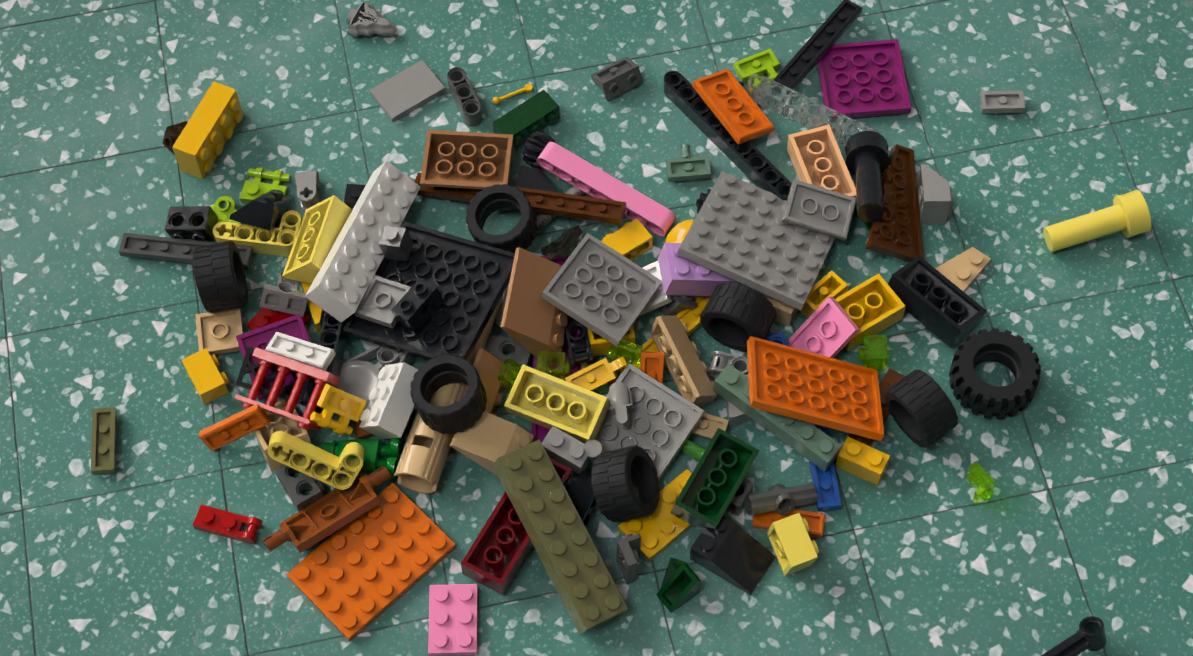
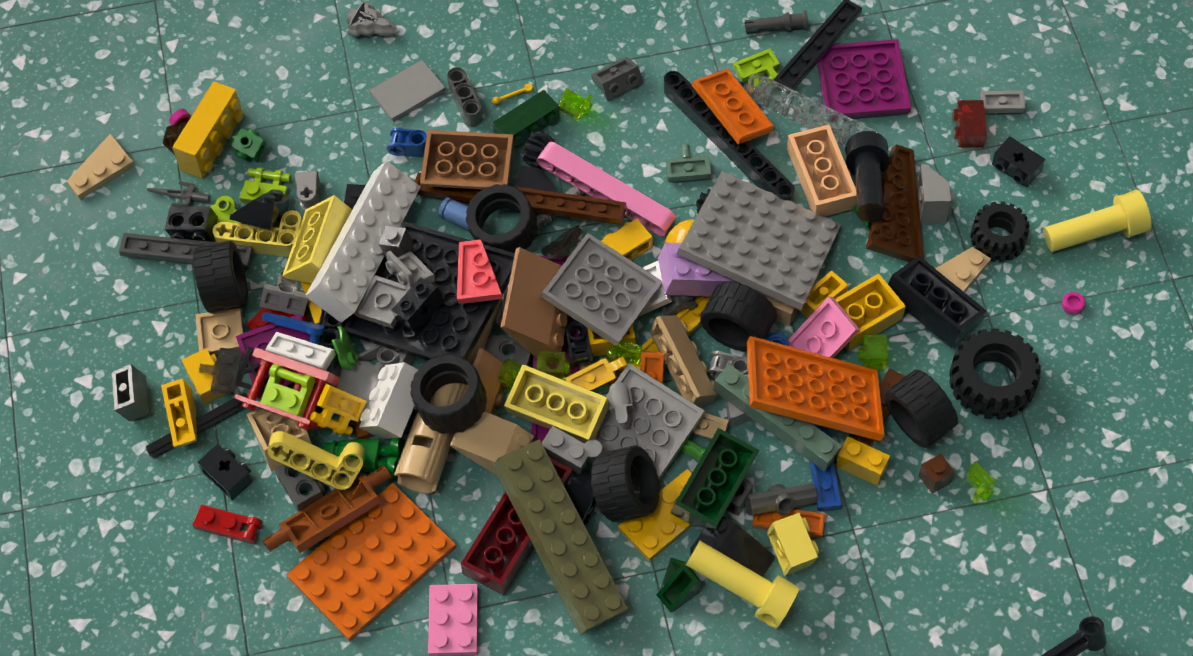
olive plate [91,407,117,475] -> none
orange tile [199,403,270,451] -> none
dark grey bracket [616,533,641,584] -> none
light grey tile [781,179,856,241] -> none
none -> tan wing [67,134,134,200]
none -> dark grey brick [112,364,149,422]
none -> black axle [146,393,248,458]
none -> dark grey piece [147,181,210,207]
none -> yellow slope [161,378,197,448]
none -> dark pink tile [169,109,191,125]
none -> black brick [197,444,253,500]
none -> clear smoke plate [199,348,244,395]
none -> green brick [231,128,267,162]
none -> lime plate [260,364,315,417]
none -> blue piece [262,312,324,345]
none -> bright green plate [332,326,358,370]
none -> light grey bracket [385,251,435,289]
none -> blue piece [387,128,427,157]
none -> medium blue piece [438,197,469,230]
none -> coral wing [457,239,504,304]
none -> clear neon green bracket [558,88,593,120]
none -> light yellow piece [686,541,799,629]
none -> dark grey pin [744,10,808,33]
none -> reddish brown brick [919,454,955,494]
none -> clear red brick [952,100,987,148]
none -> black tyre [970,201,1030,262]
none -> black brick [992,136,1045,187]
none -> dark pink tile [1061,292,1085,315]

